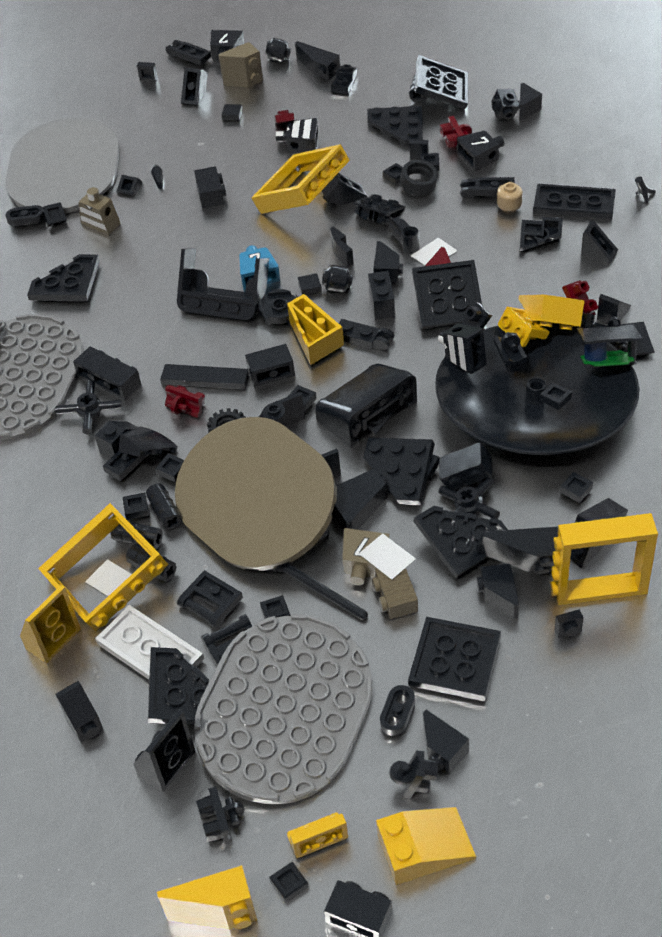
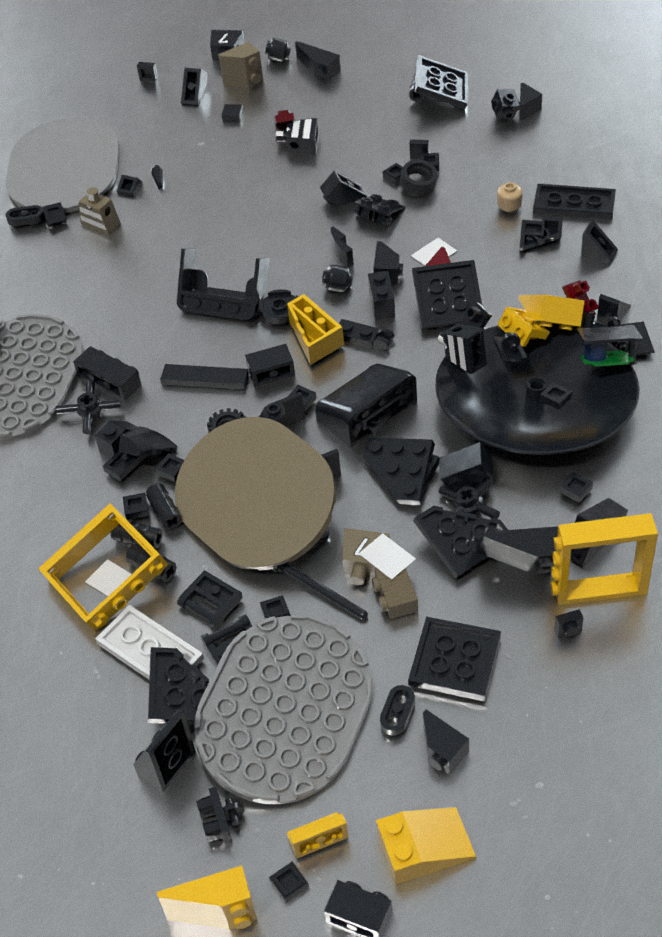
yellow slope [20,585,81,664] -> none
black plate [27,254,100,301] -> none
black slope [55,681,103,743] -> none
dark red hips [165,385,205,418] -> none
black hinge [166,40,212,65] -> none
black brick [194,166,227,208] -> none
dark azure torso [239,245,280,290] -> none
yellow window [251,144,350,214] -> none
black tile [297,273,322,295] -> none
black slope [331,64,358,94] -> none
black slope [332,468,388,530] -> none
black plate [367,105,423,146] -> none
black piece [388,217,420,253] -> none
black hips [389,750,438,799] -> none
dark red hips [440,116,473,148] -> none
black torso [457,131,504,172] -> none
black hinge [460,177,515,198] -> none
black slope [477,563,519,619] -> none
black bar [635,176,656,203] -> none

